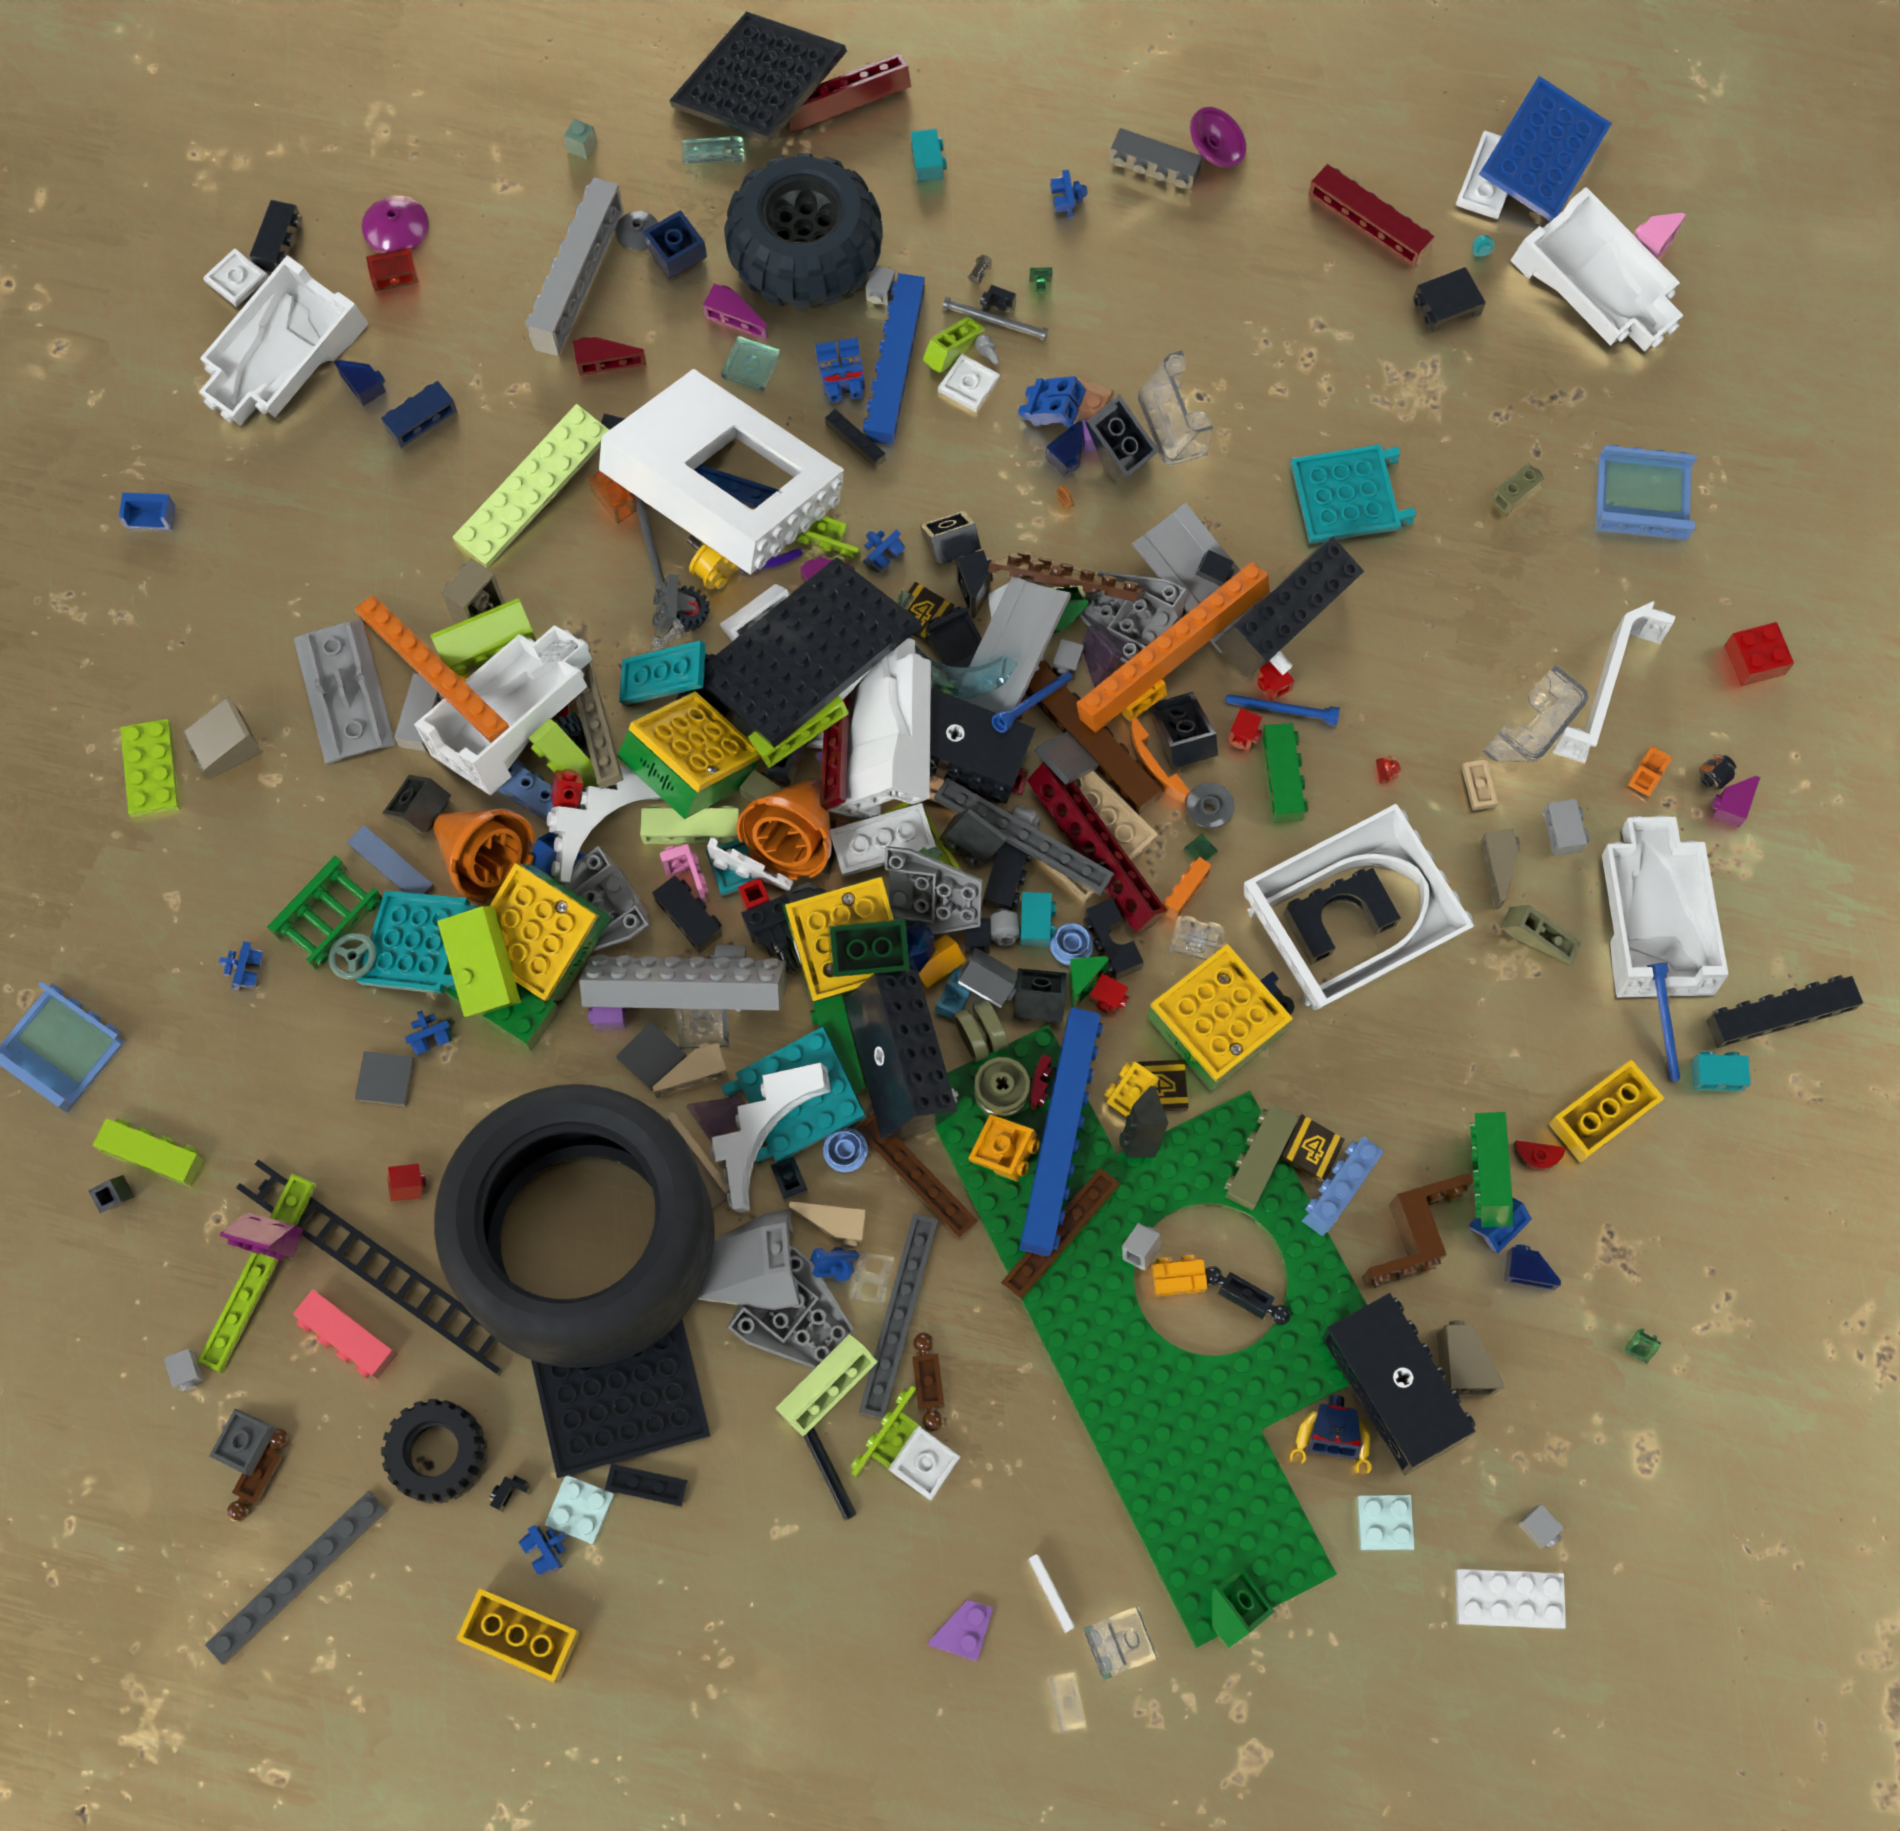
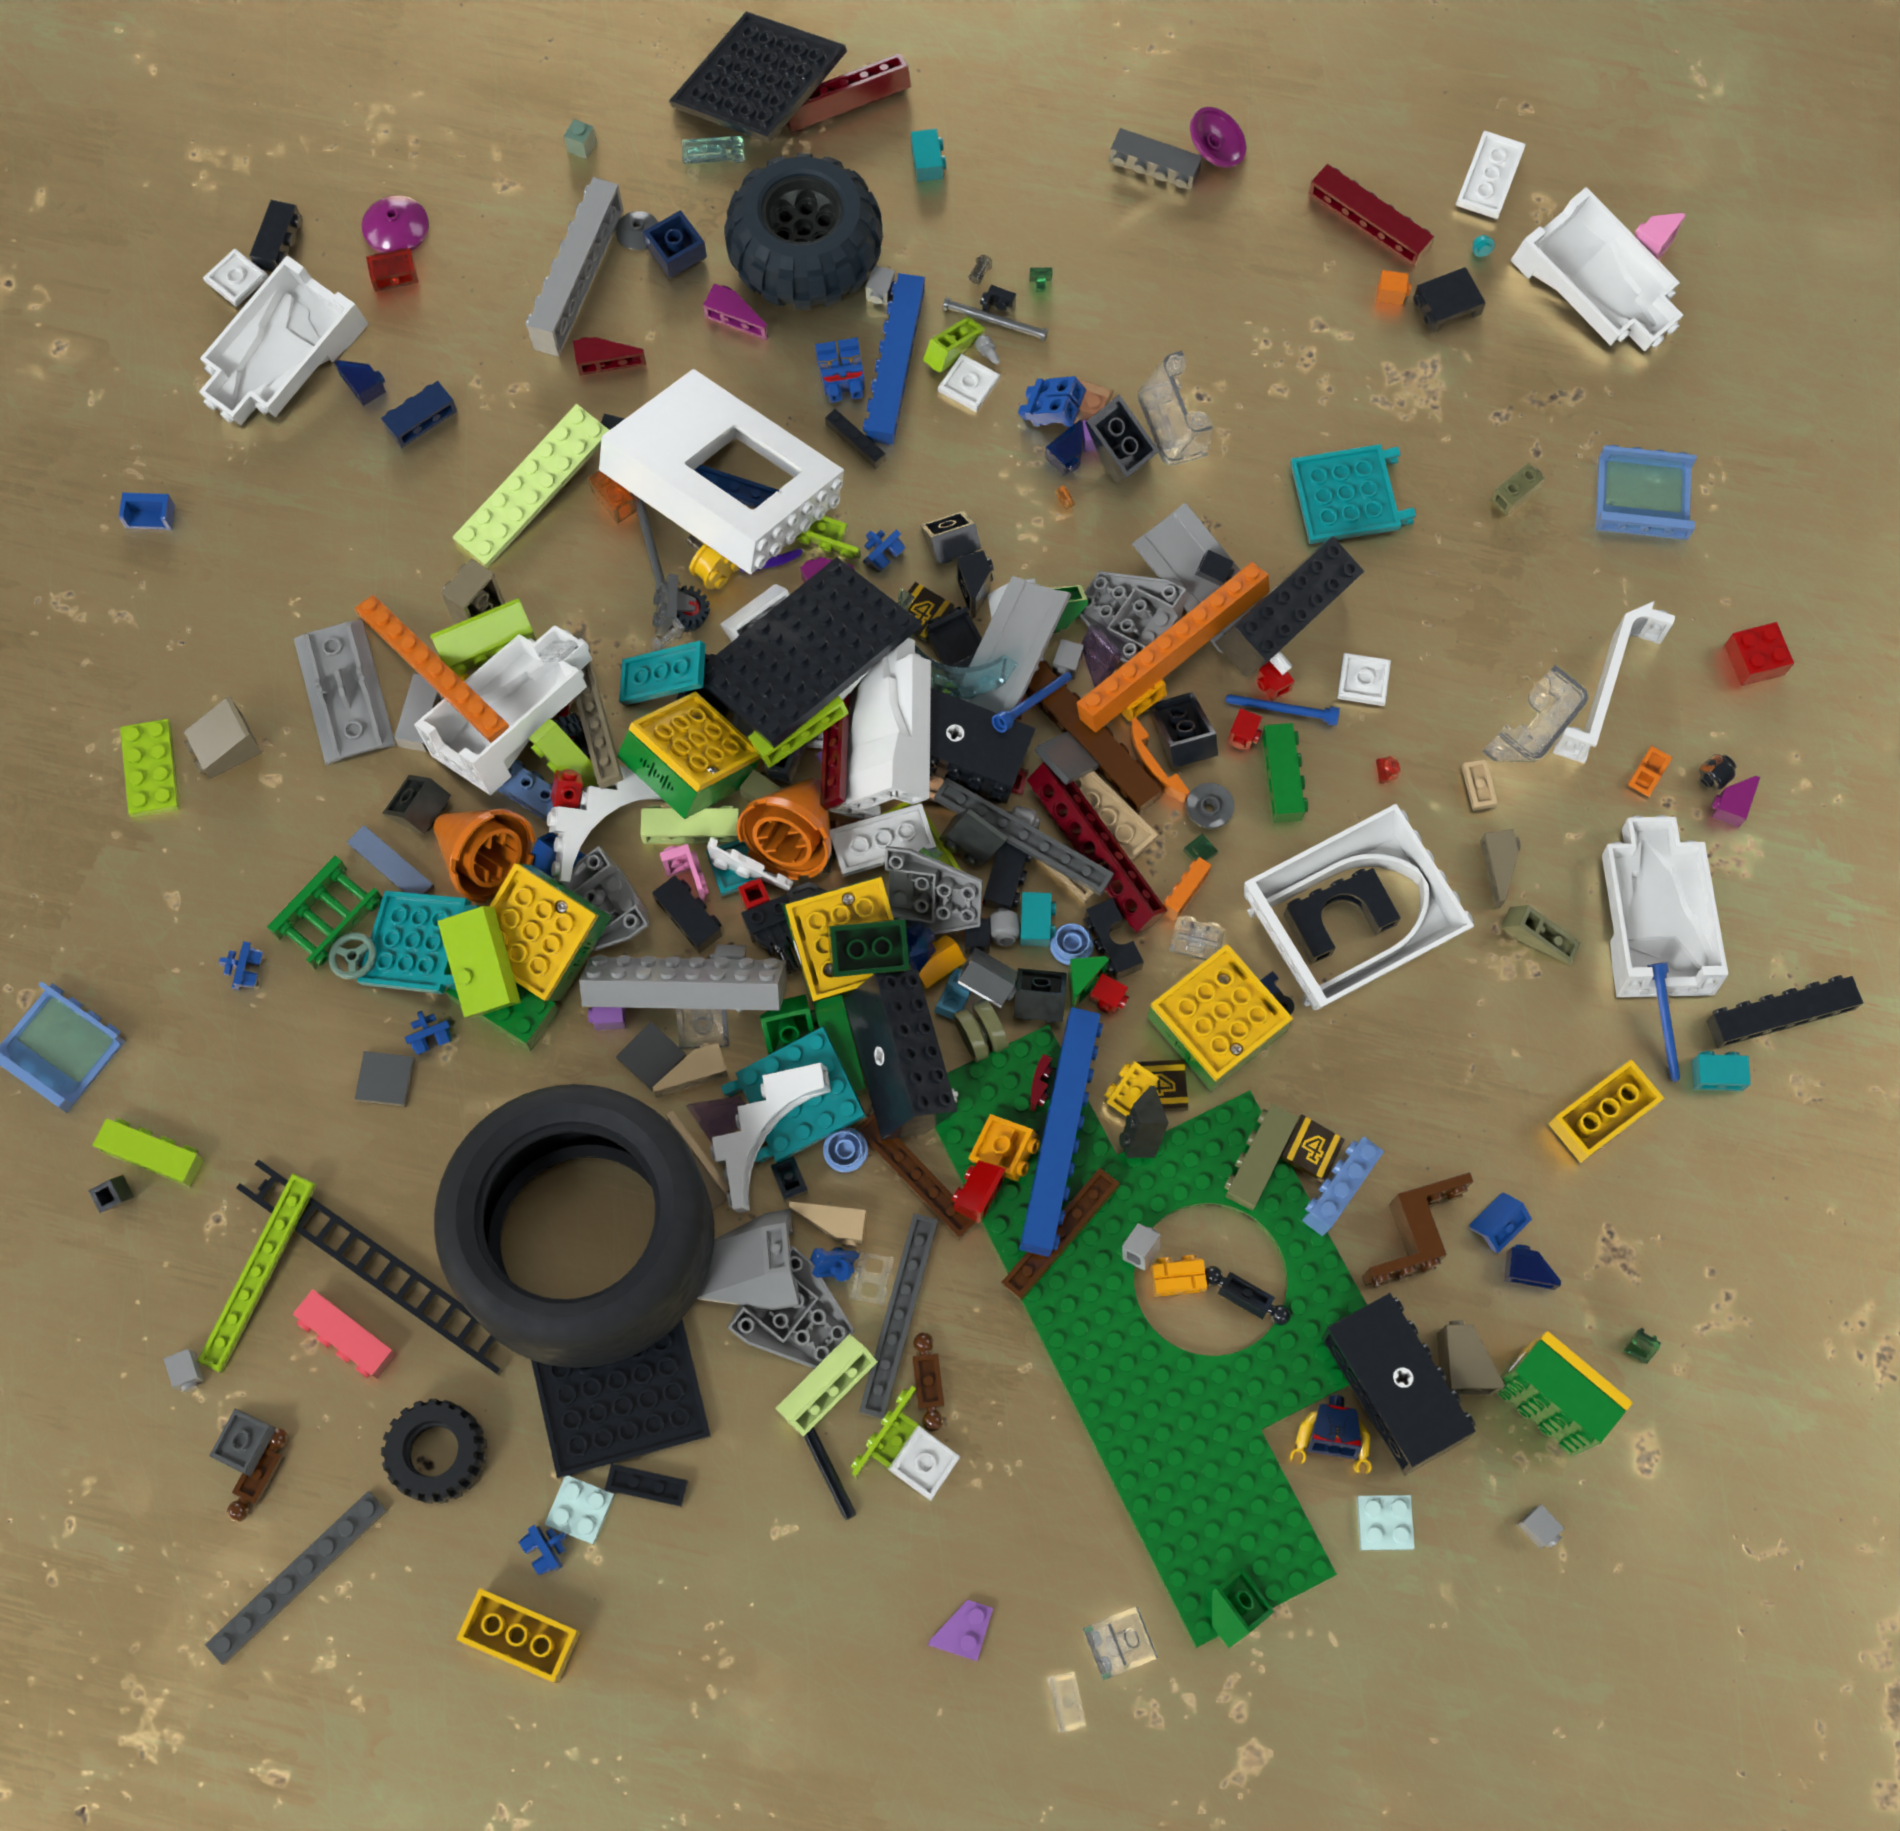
magenta slope [220,1212,303,1261] -> none
red brick [387,1164,426,1202] -> none
black bracket [489,1475,532,1512] -> none
clear light blue tile [721,336,780,392] -> none
olive wheel [974,1057,1030,1119] -> none
reddish brown wing [988,551,1145,602] -> none
white tile [1028,1554,1075,1633] -> none
blue hips [1050,170,1088,217] -> none
white plate [1456,1569,1566,1629] -> none
green brick [1470,1112,1513,1227] -> none
blue plate [1478,76,1612,222] -> none
red plate [1514,1140,1566,1170] -> none
light grey brick [1543,799,1589,856] -> none
none -> green slope [760,994,814,1055]
none -> red slope [952,1160,1006,1224]
none -> white plate [1337,653,1391,706]
none -> orange brick [1376,270,1411,305]
none -> green piece [1497,1331,1633,1455]

